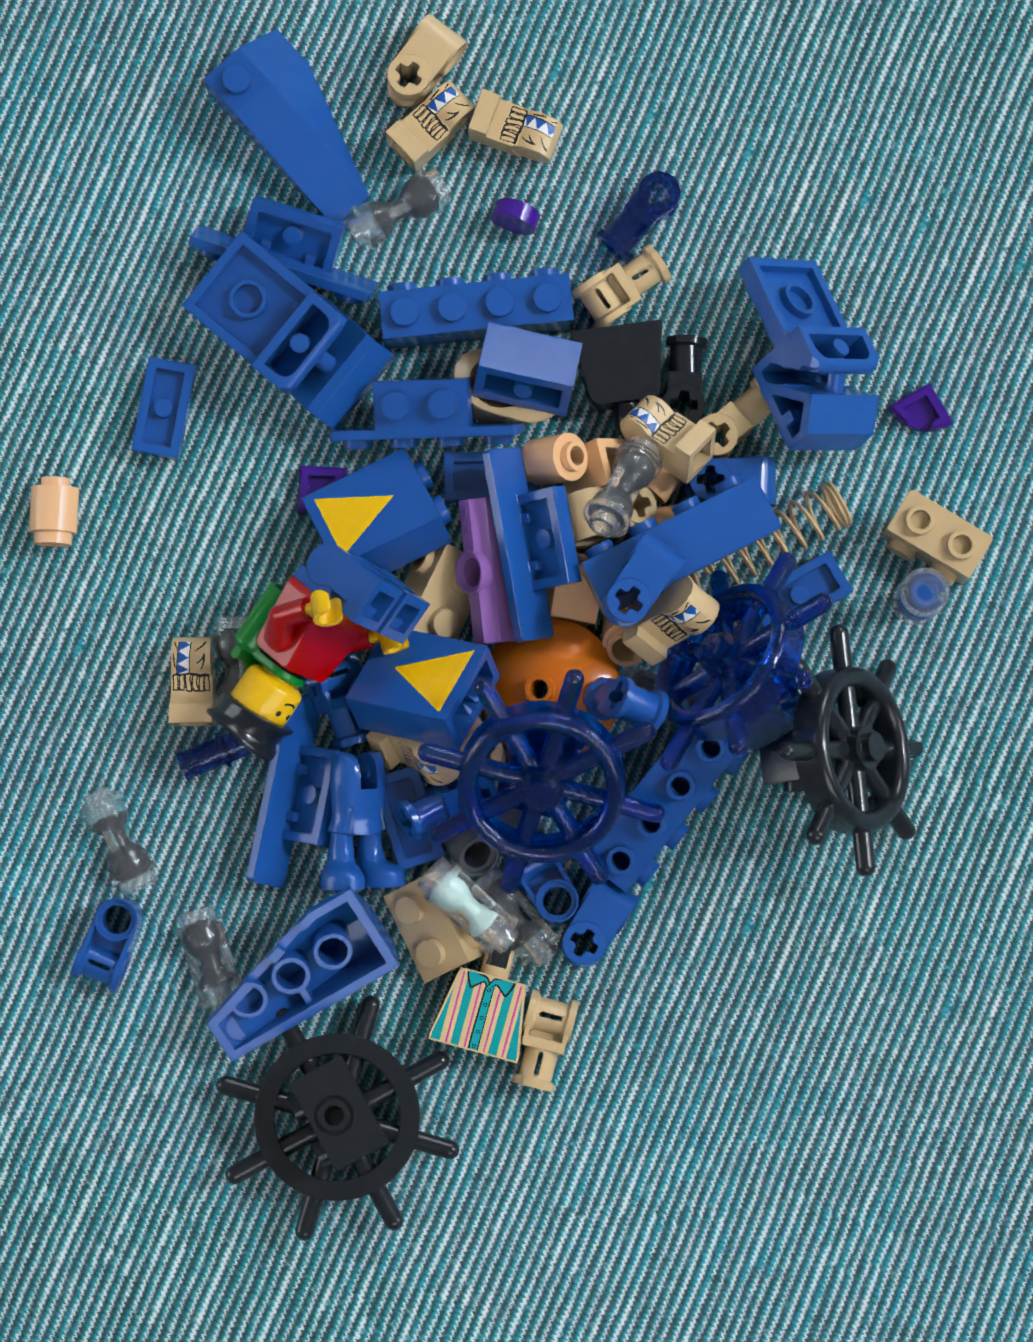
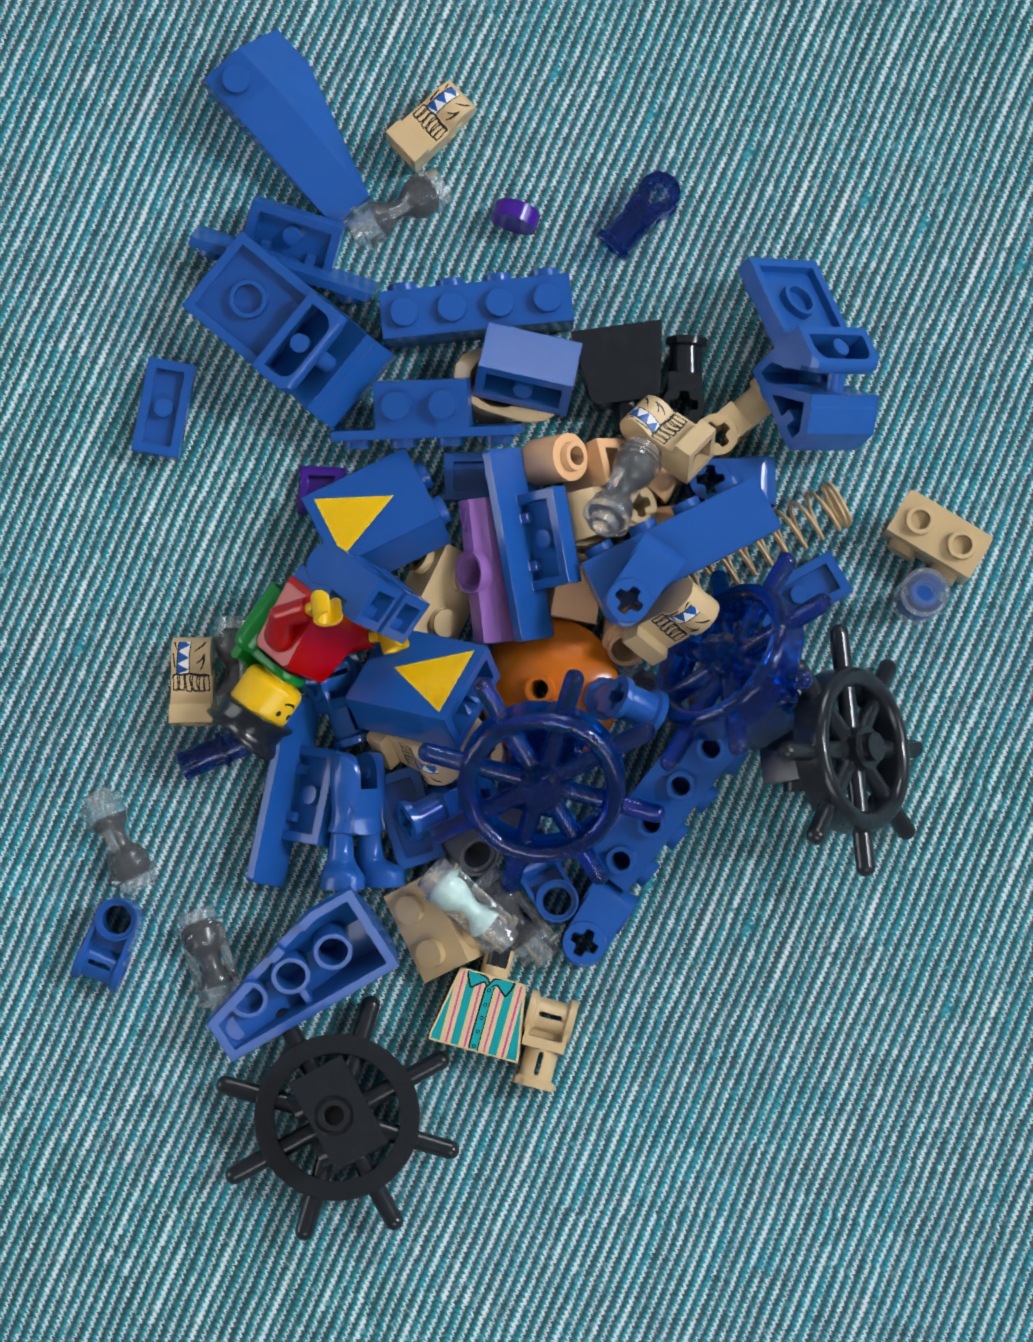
light nougat brick [29,476,79,547] -> none
tan piece [387,14,468,108] -> none
tan leg [468,89,563,163] -> none
tan connector [571,244,672,328] -> none
dark purple tile [887,383,954,432] -> none

